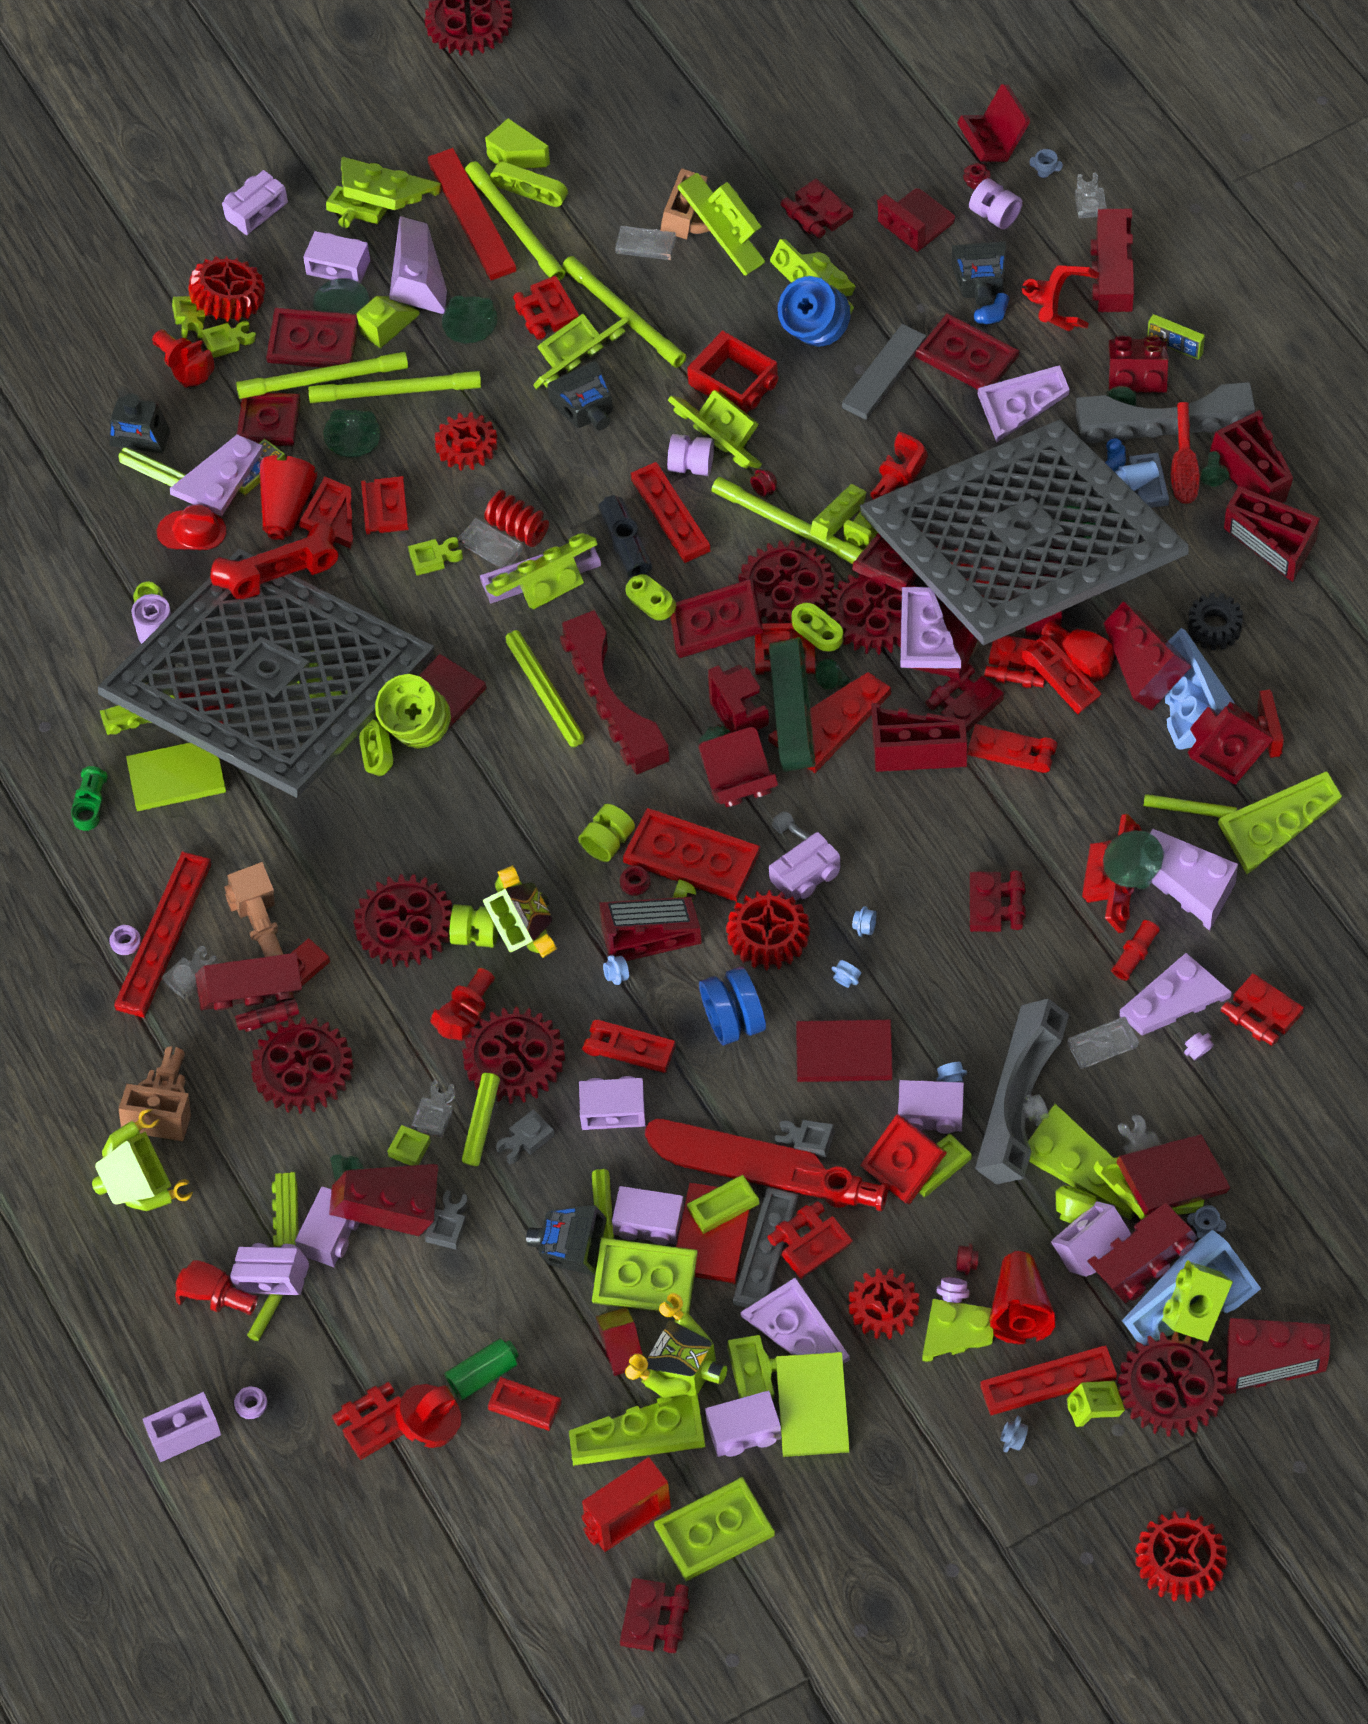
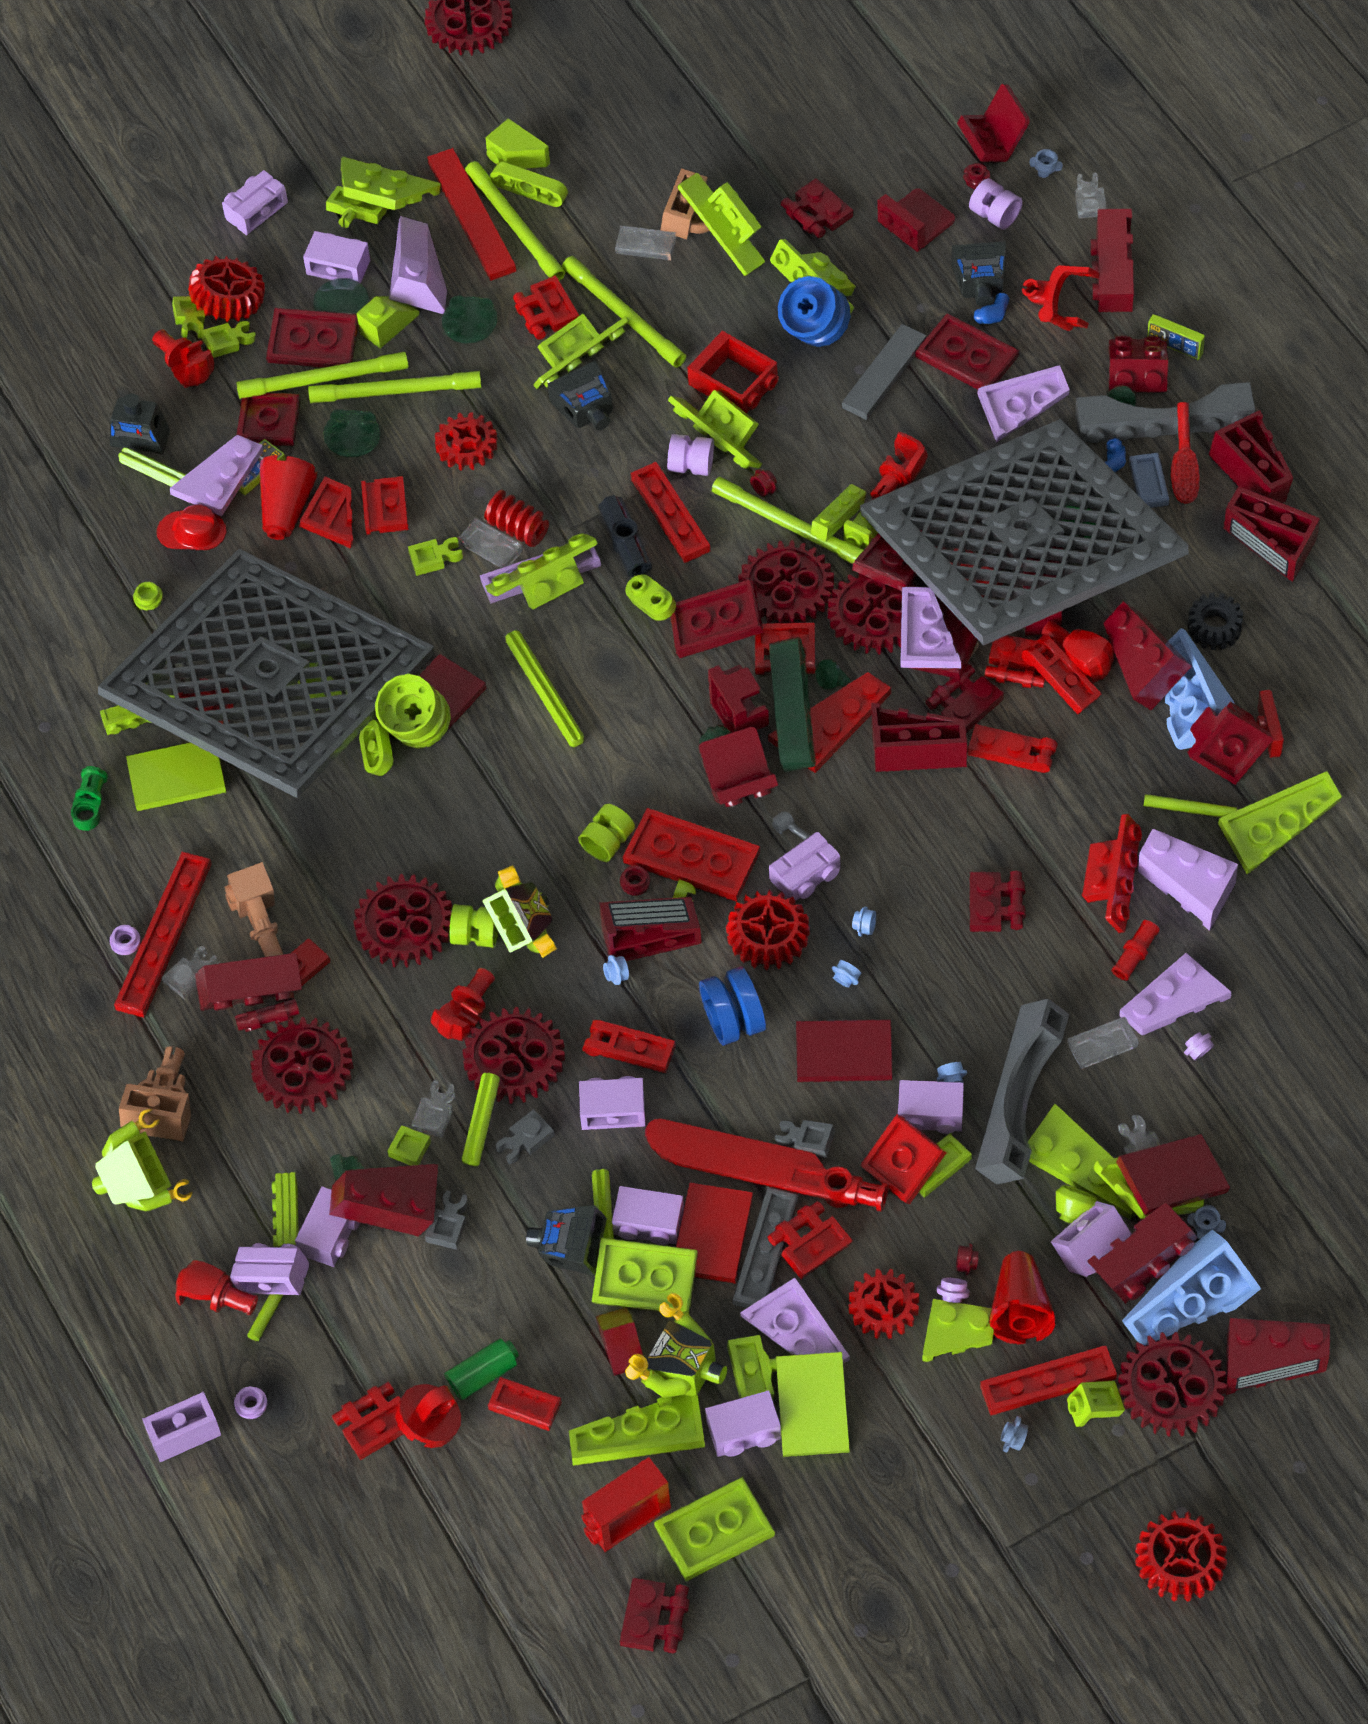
lavender wheel [131,594,171,644] -> none
red plate [210,523,339,600] -> none
dark red arch [560,610,669,775] -> none
lime tile [687,1175,759,1234] -> none
lime plate [791,603,843,651] -> none
clear plate [1022,1094,1049,1126] -> none
clear green dish [1103,830,1165,889] -> none
light blue cone [1115,460,1159,491] -> none
lime brick [1162,1260,1233,1342] -> none
clear green plate [1200,451,1229,487] -> none
red plate [1221,973,1304,1046] -> none

